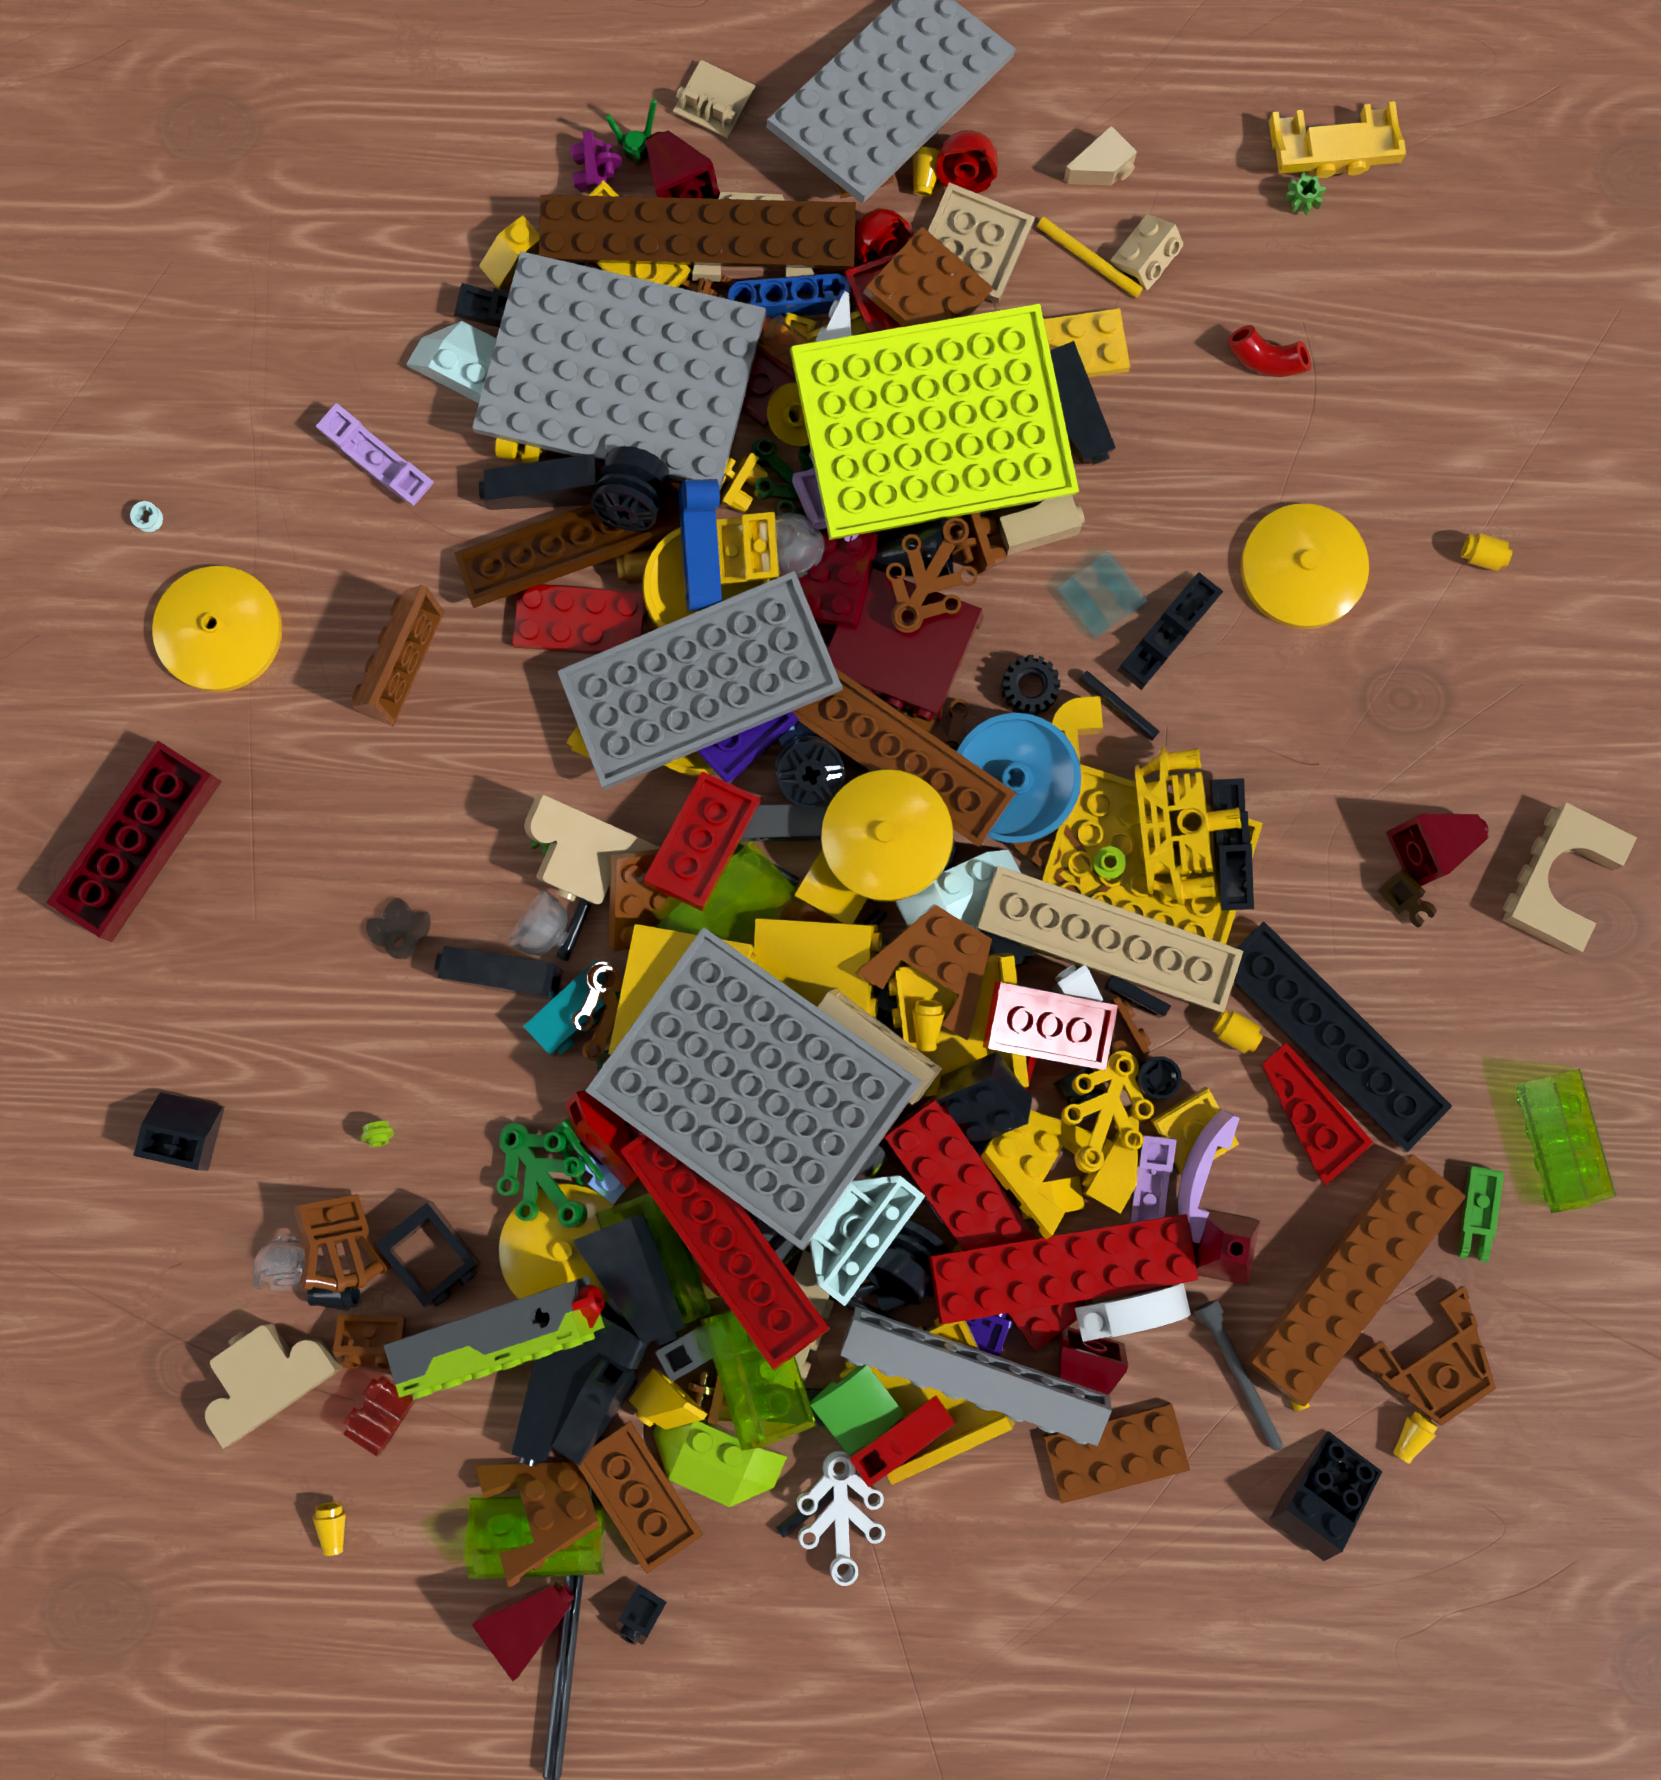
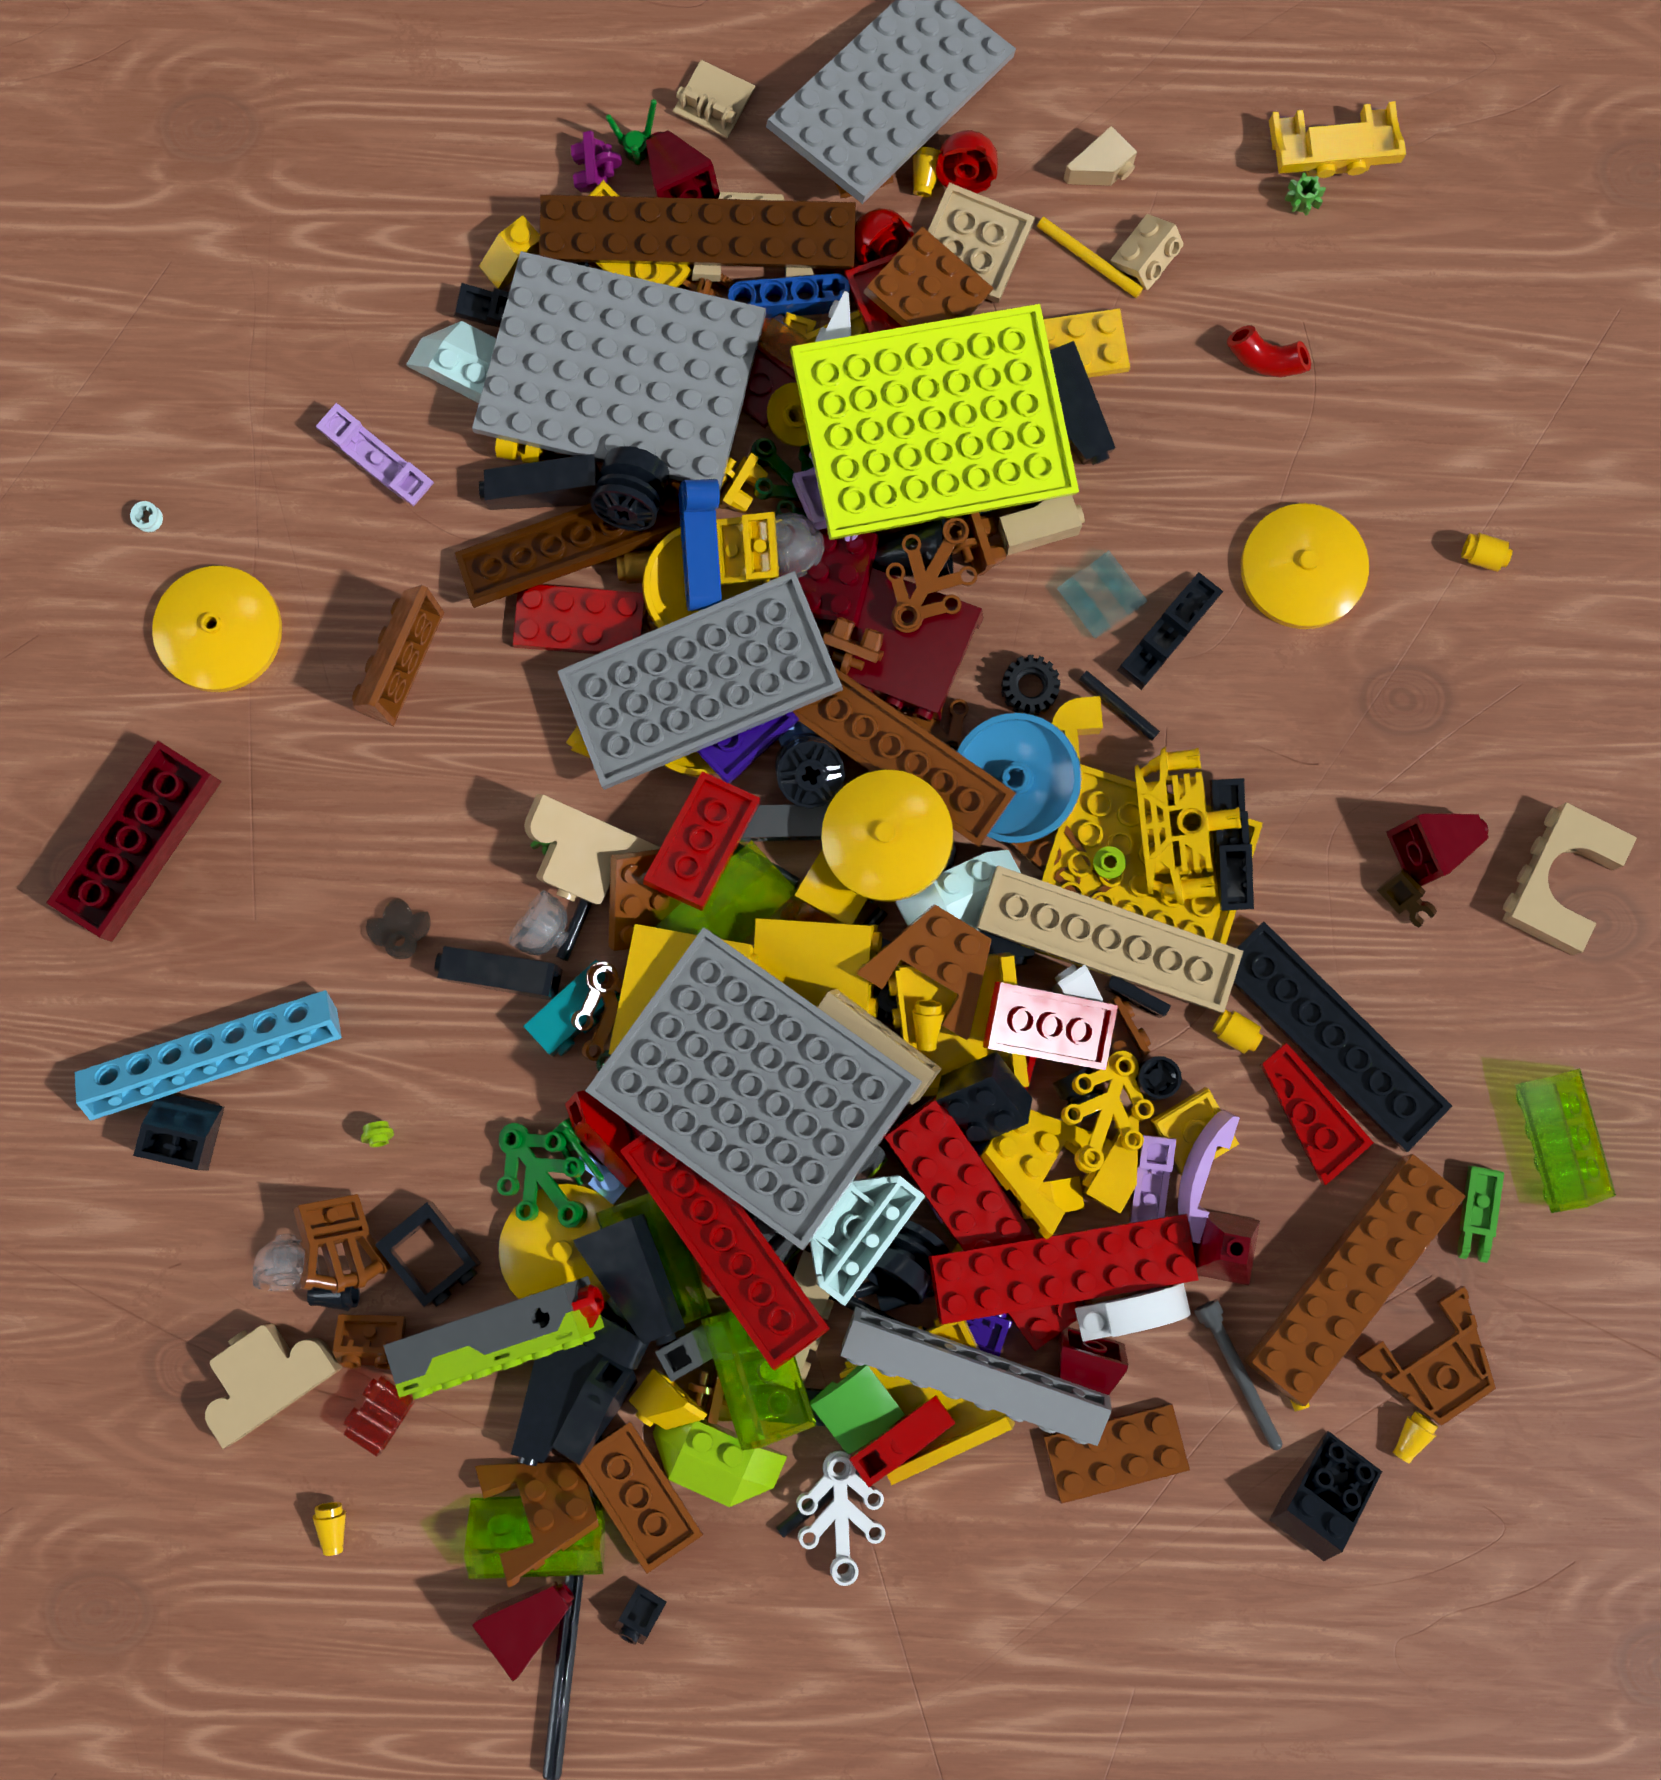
none -> medium azure brick [74,990,342,1121]
none -> dark orange hips [823,617,884,675]

